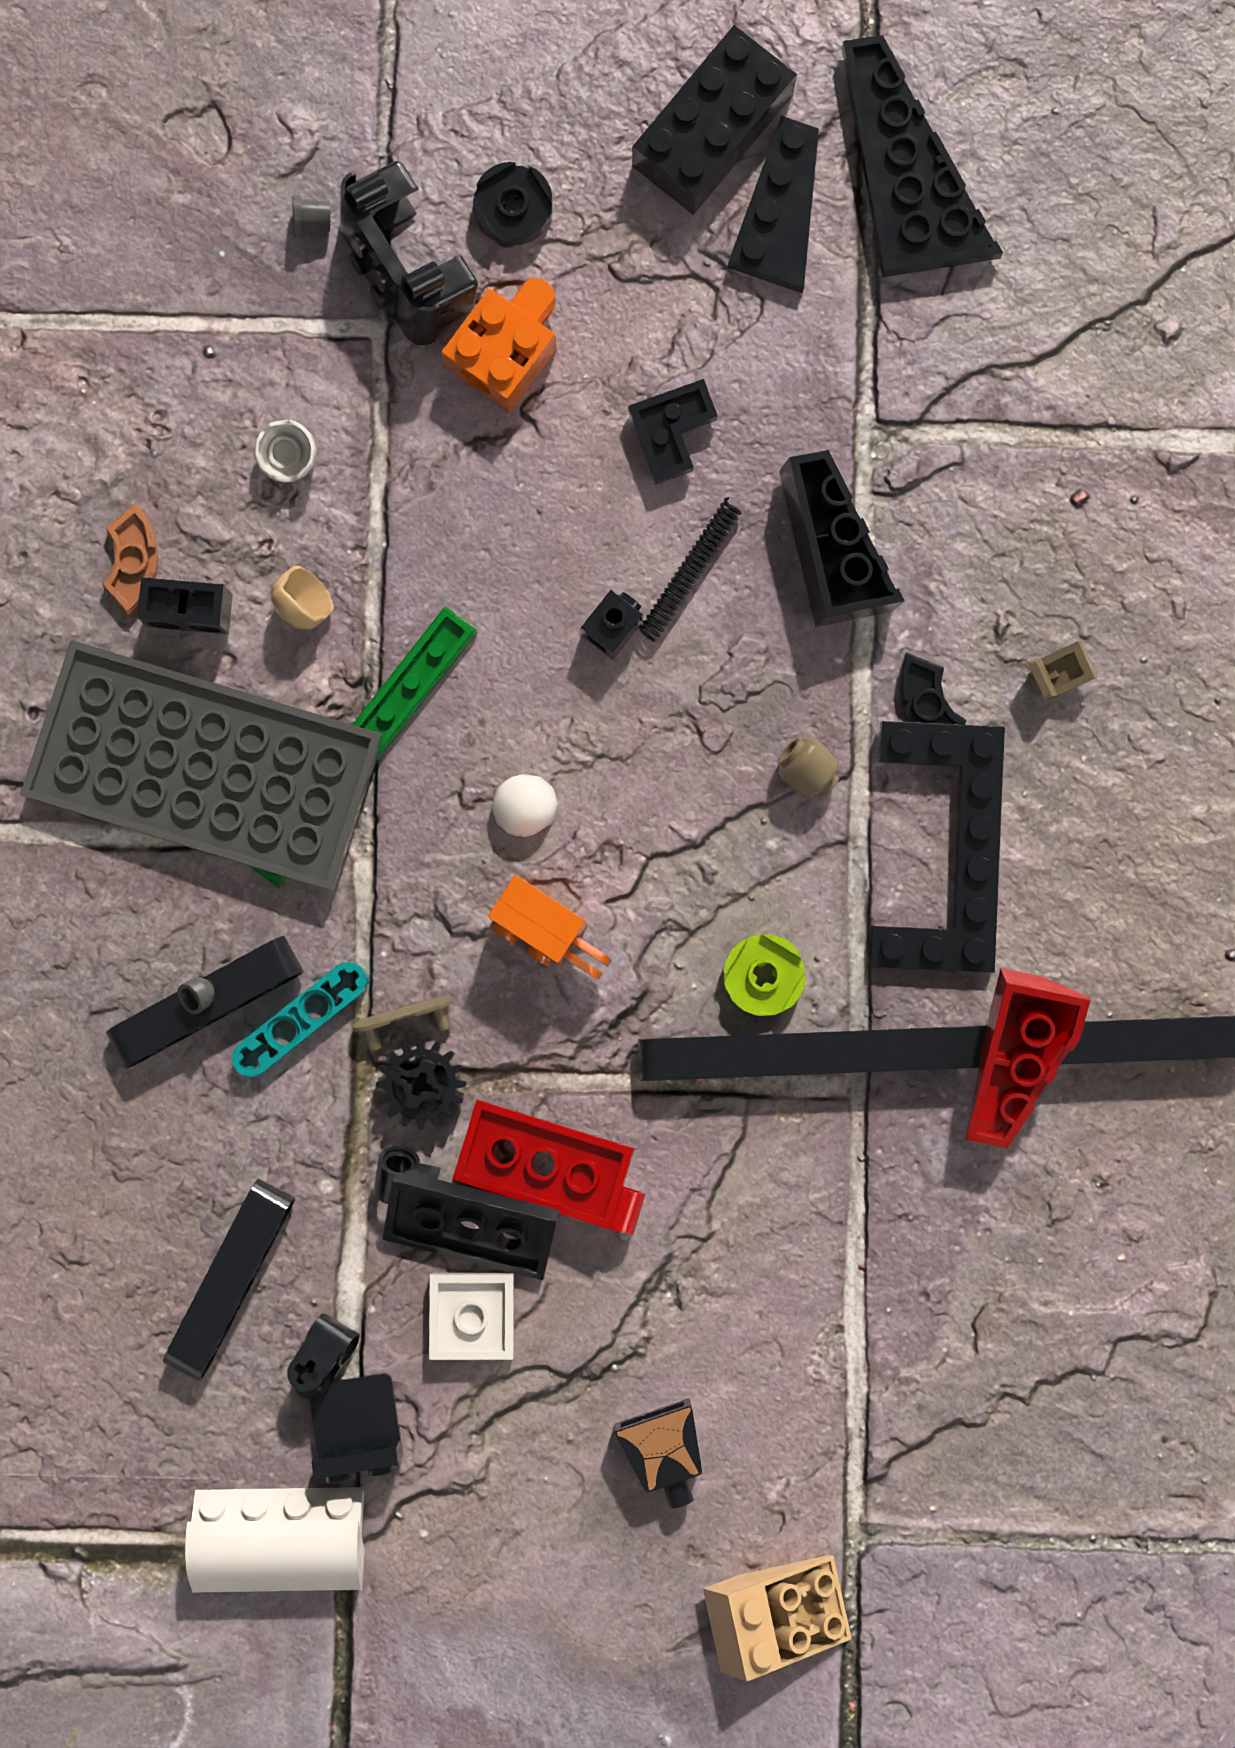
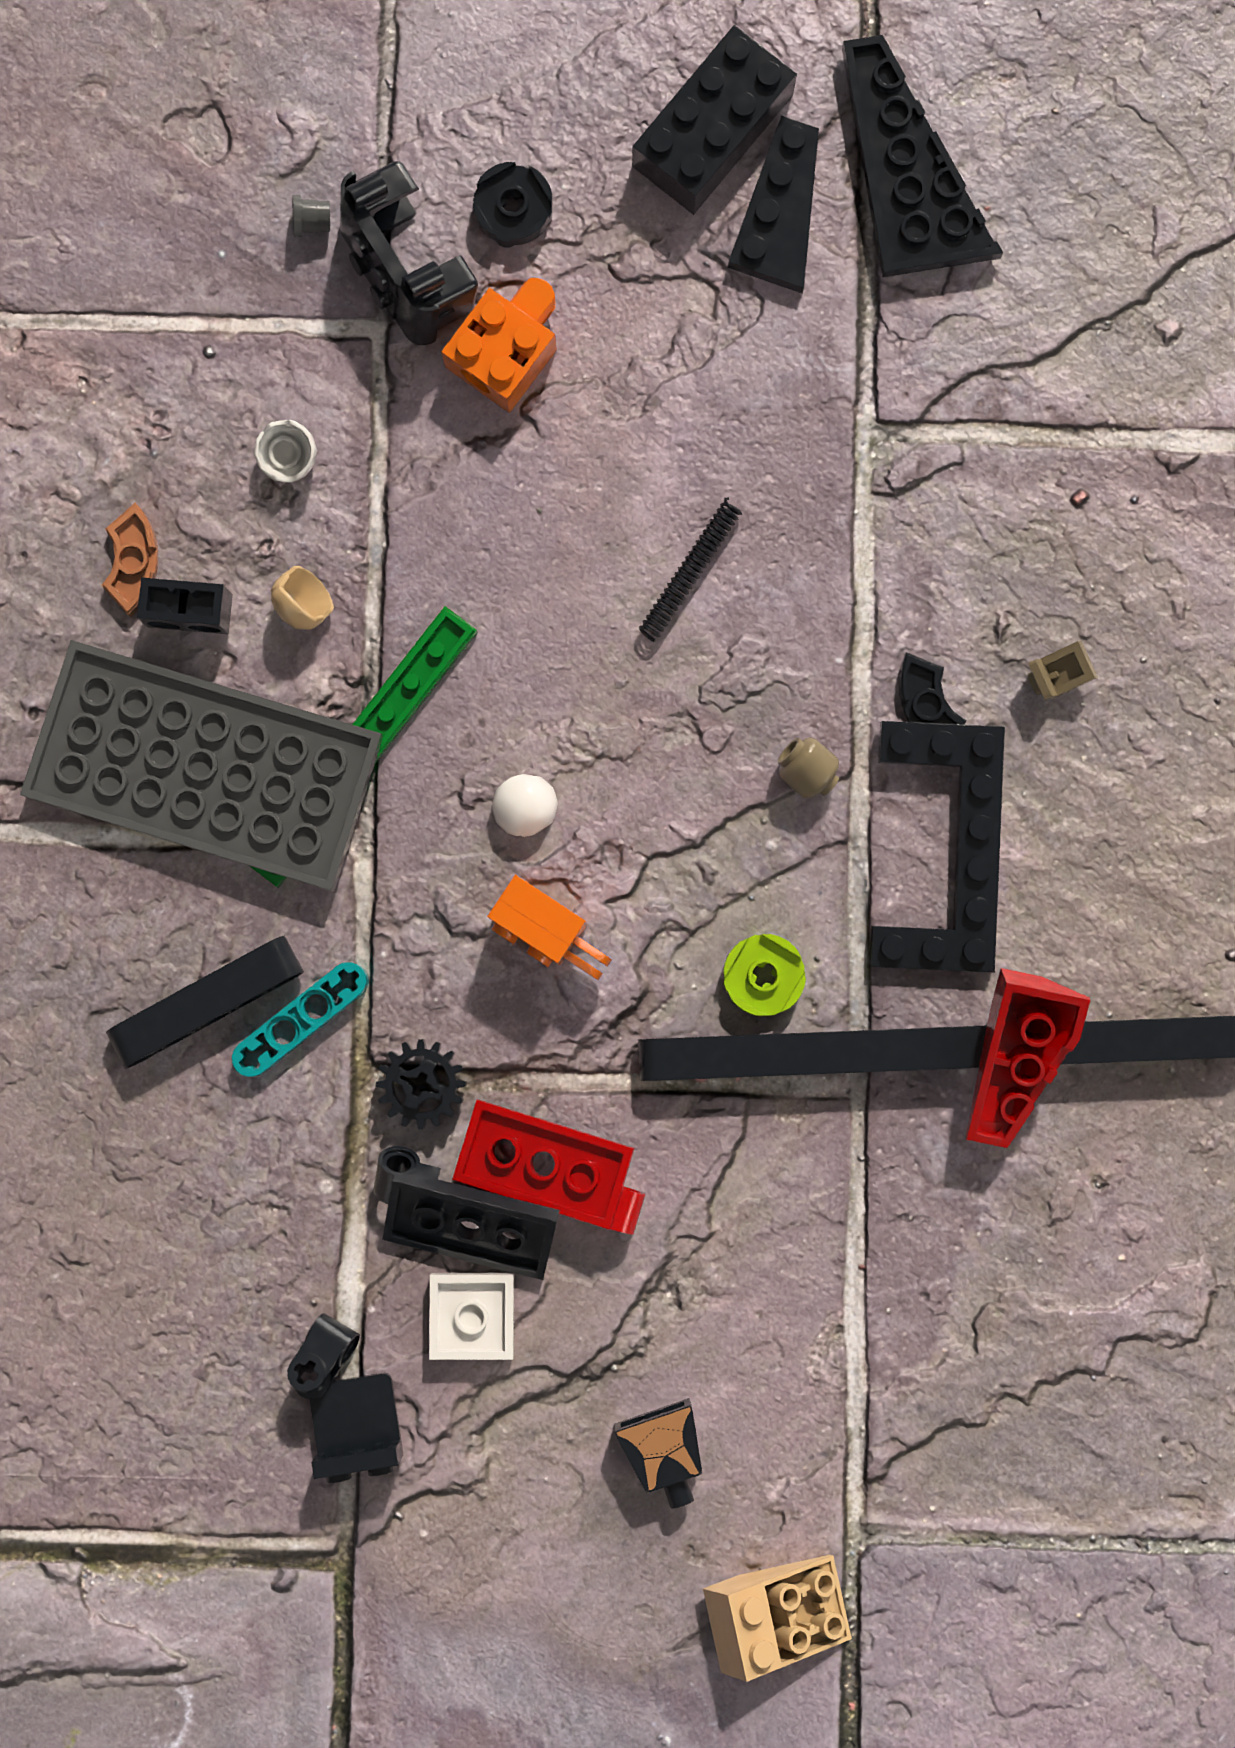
black beam [162,1178,295,1382] -> none
dark grey hinge [177,977,215,1014] -> none
white brick [185,1487,365,1593] -> none
dark tan piece [352,995,452,1051] -> none
black brick [580,590,643,660] -> none
black plate [628,379,718,485] -> none
black wedge [779,450,905,627] -> none

